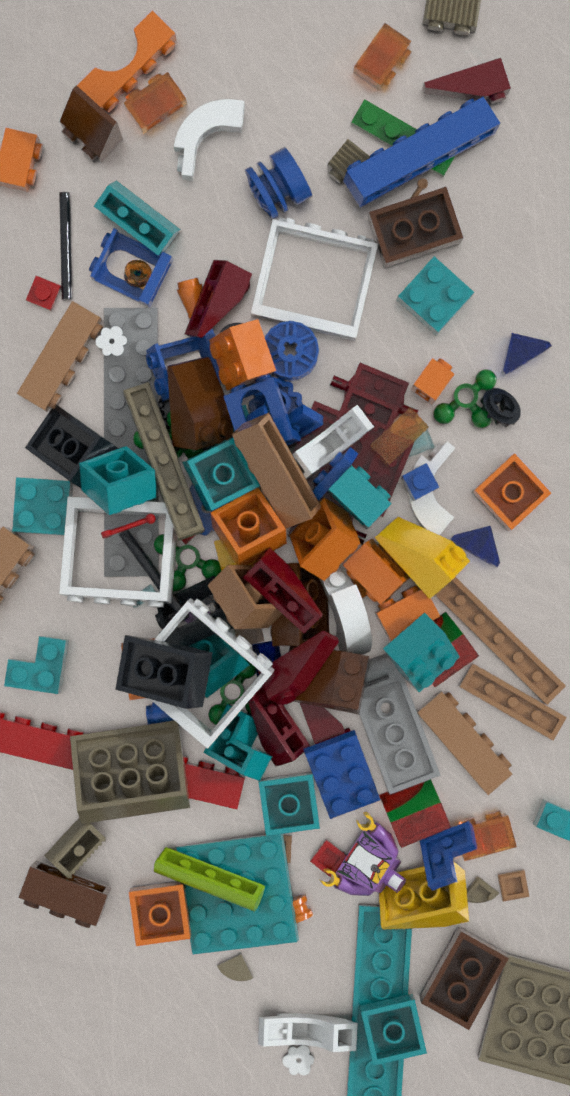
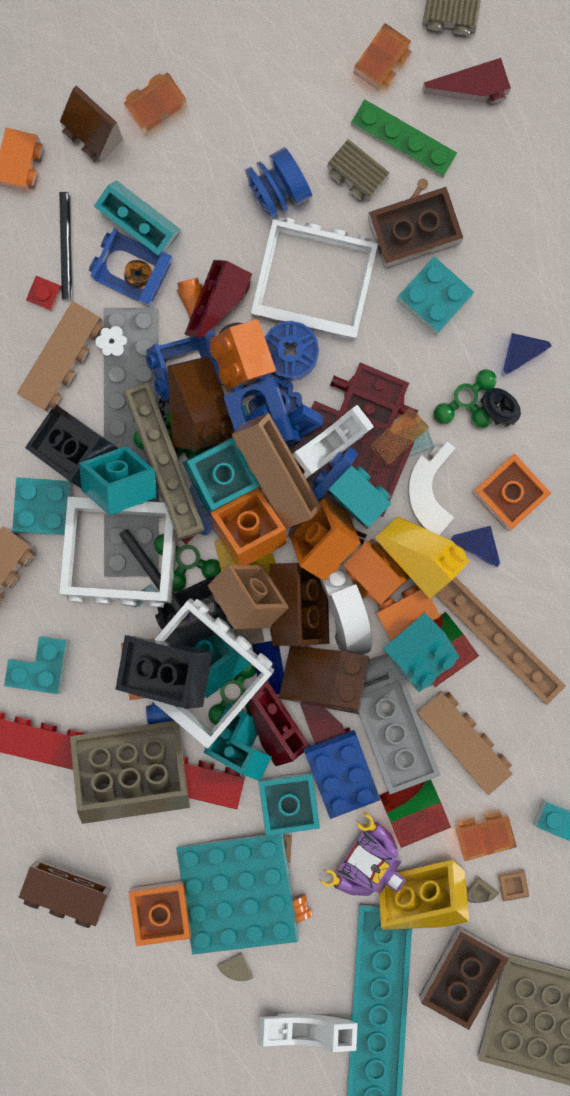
dark tan brick [44,818,106,878] -> none
orange arch [77,10,177,112] -> none
red hinge [101,513,156,539] -> none
lime brick [153,847,265,912] -> none
white arch [174,99,245,181] -> none
dark red slope [243,547,323,633] -> none
dark red slope [258,630,339,705] -> none
white plant [283,1045,314,1075] -> none
red plate [310,839,347,877] -> none
blue brick [343,97,500,208] -> none
teal brick [360,994,427,1066] -> none
blue brick [401,463,439,501] -> none
orange brick [411,358,454,405] -> none
blue plate [420,821,478,891] -> none
medium nougat plate [459,663,567,741] -> none

